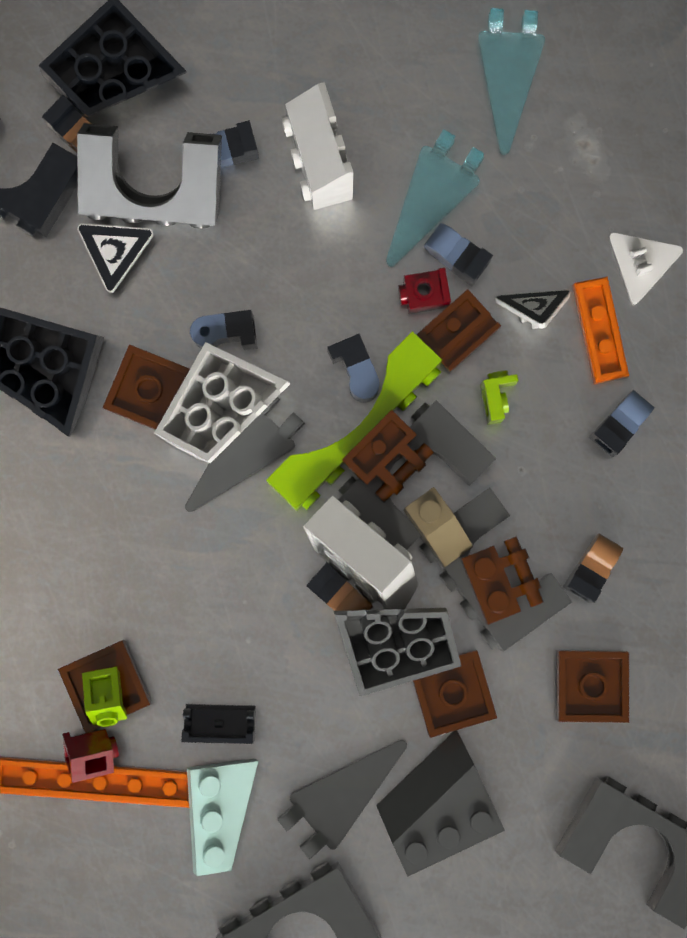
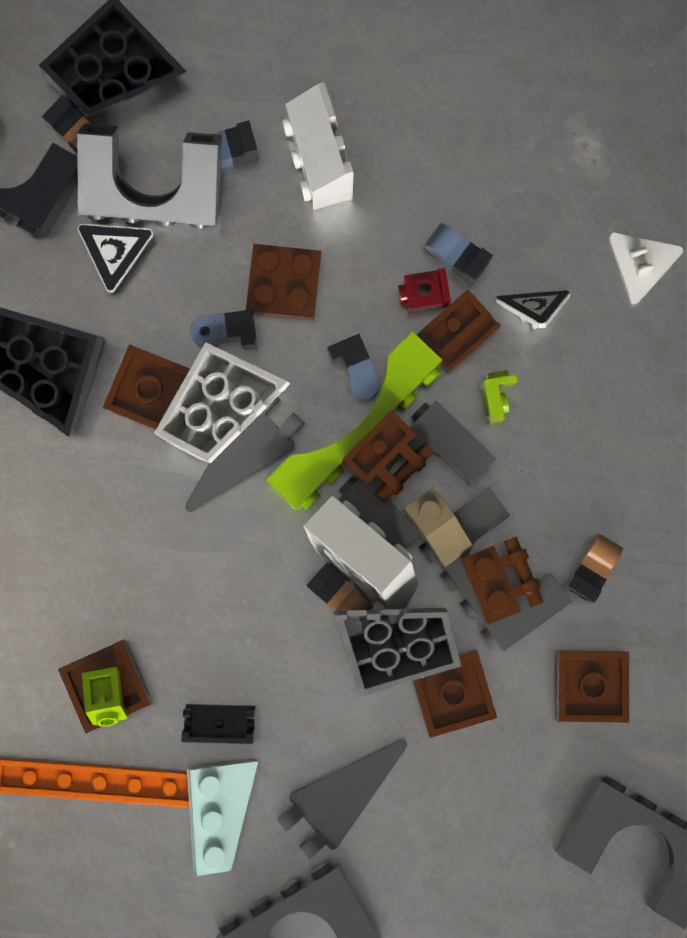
dark red brick [62,729,119,783] -> none
dark grey wedge [376,730,505,877] -> none
clear light blue flag [386,129,485,267] -> none
clear light blue flag [478,8,545,155] -> none
orange tile [572,276,629,384] -> none
leg [589,390,655,457] -> none
none -> reddish brown plate [246,244,321,320]

